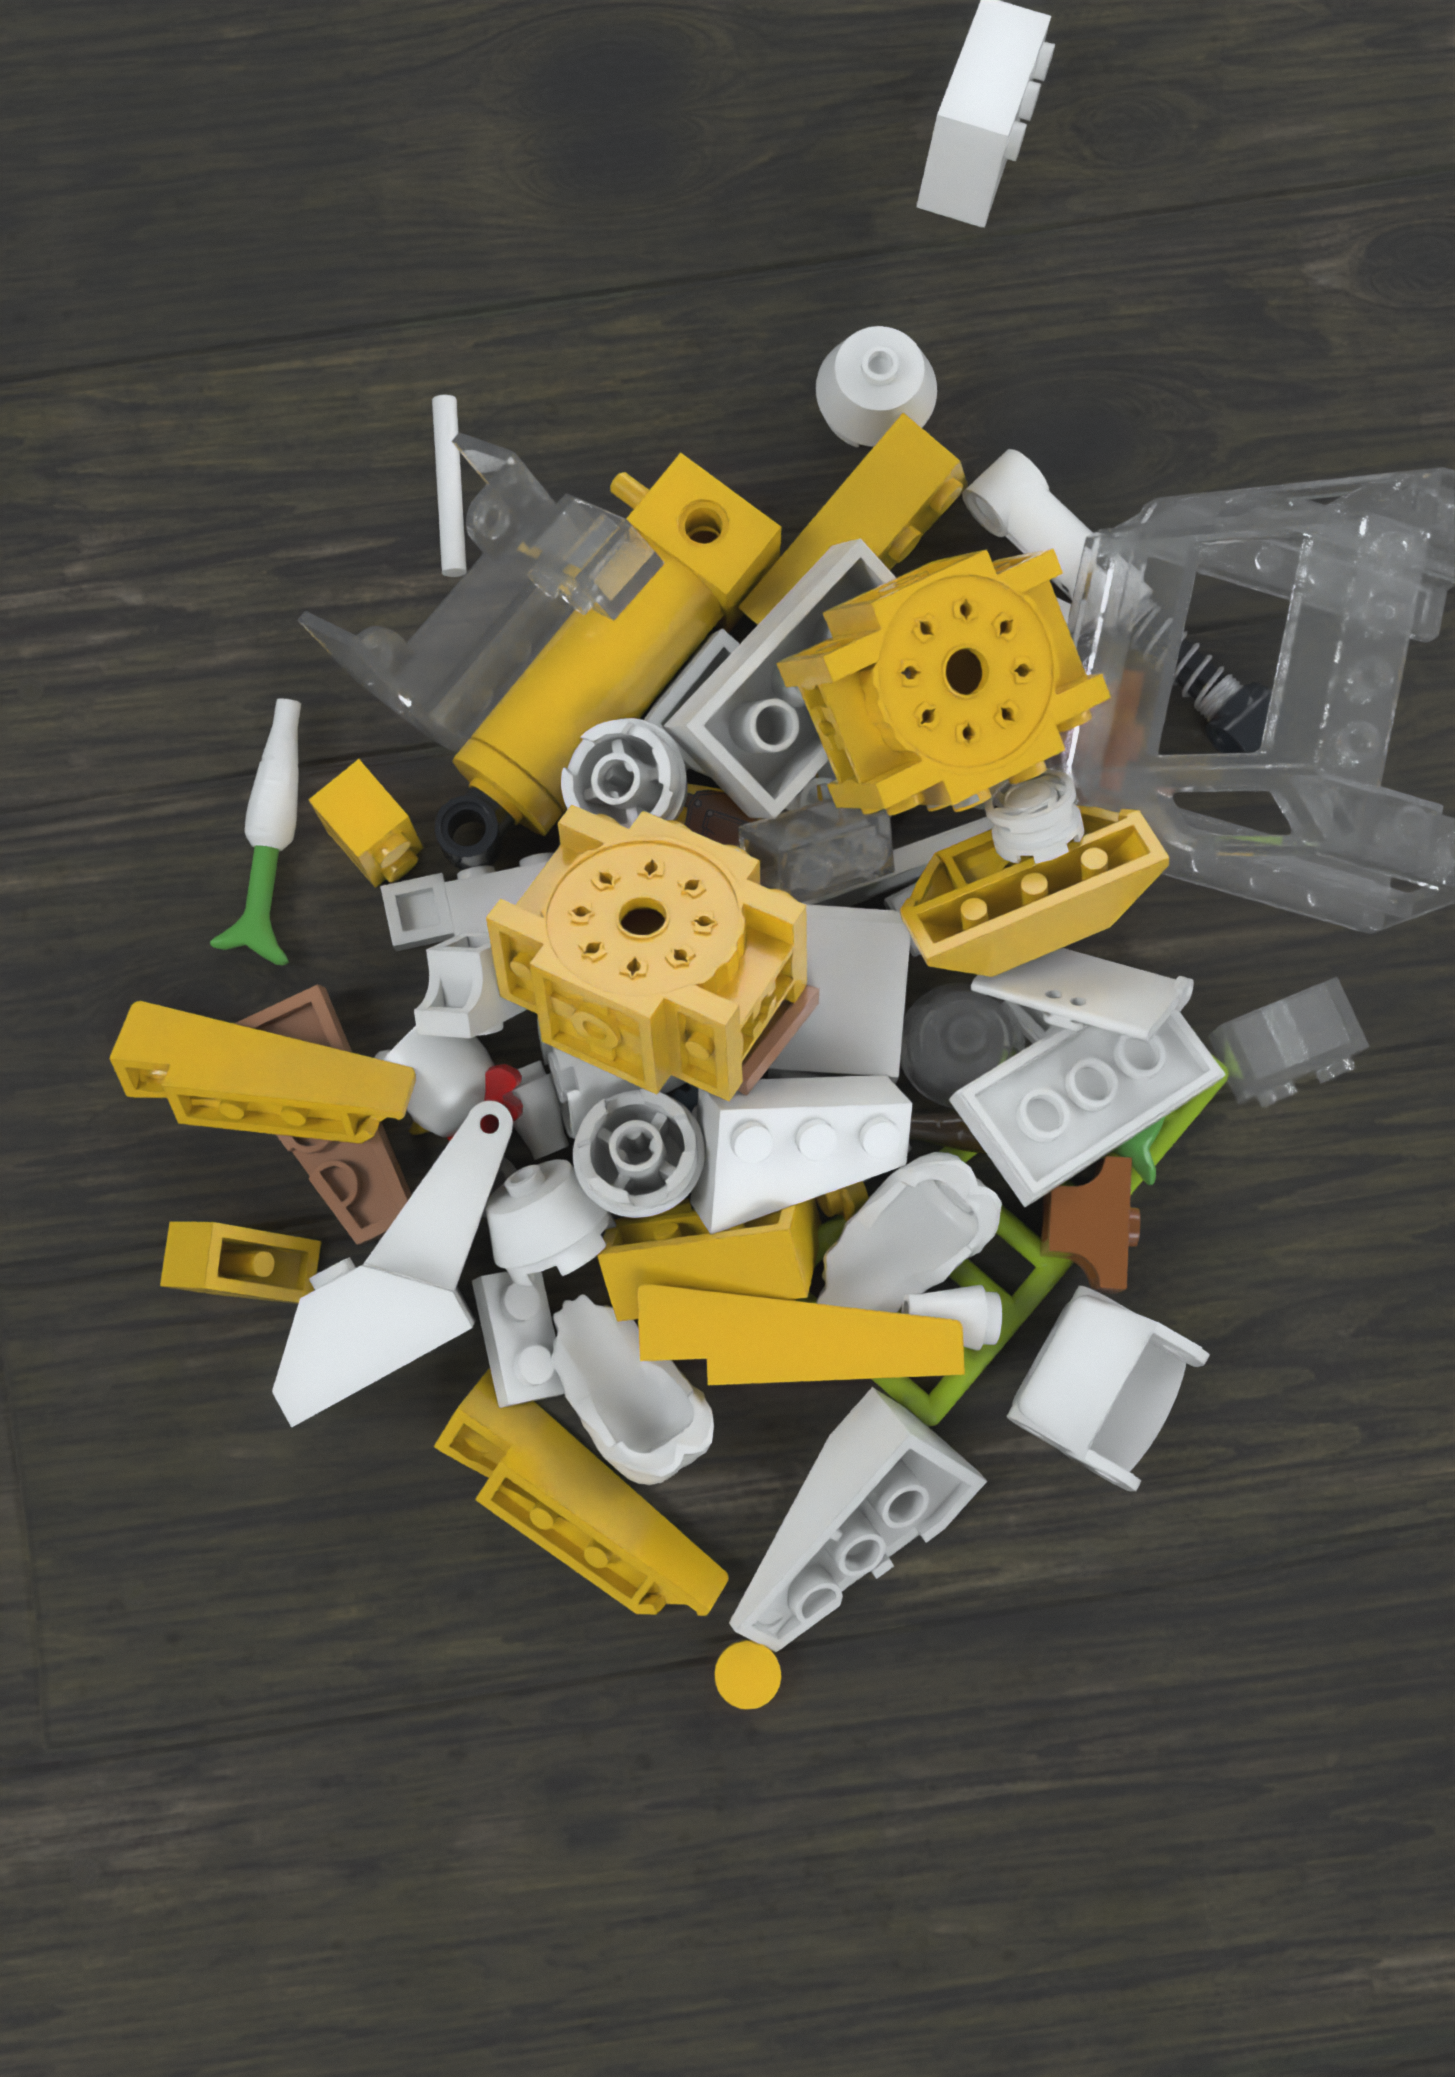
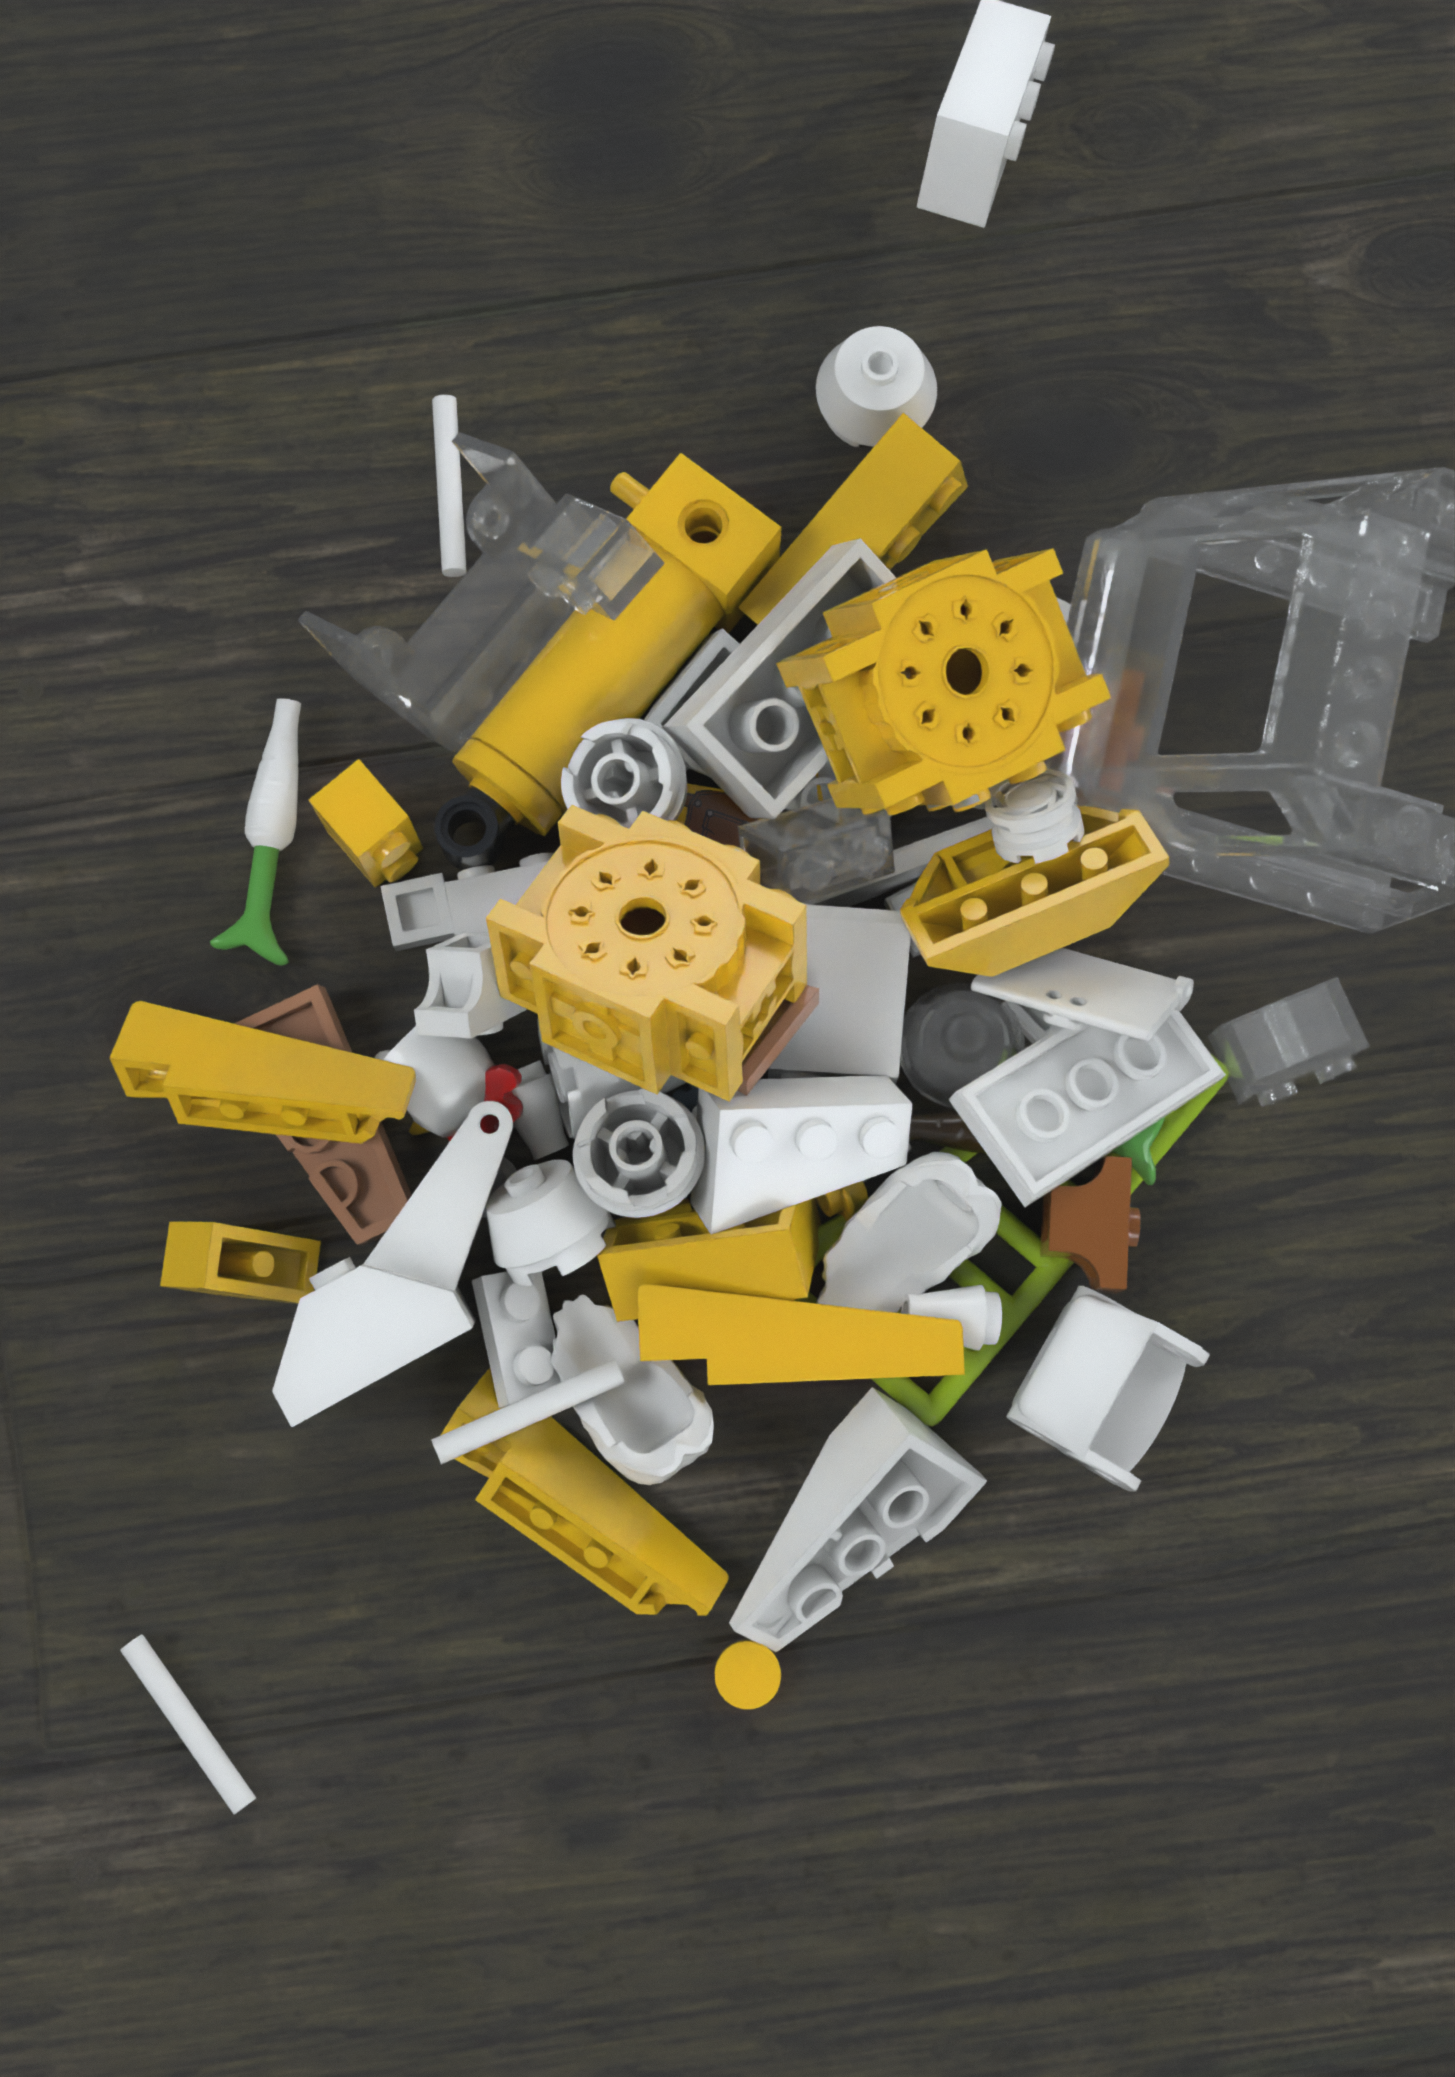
piece [962,449,1295,770] -> none
none -> white bar [120,1634,256,1815]
none -> white bar [431,1359,625,1464]

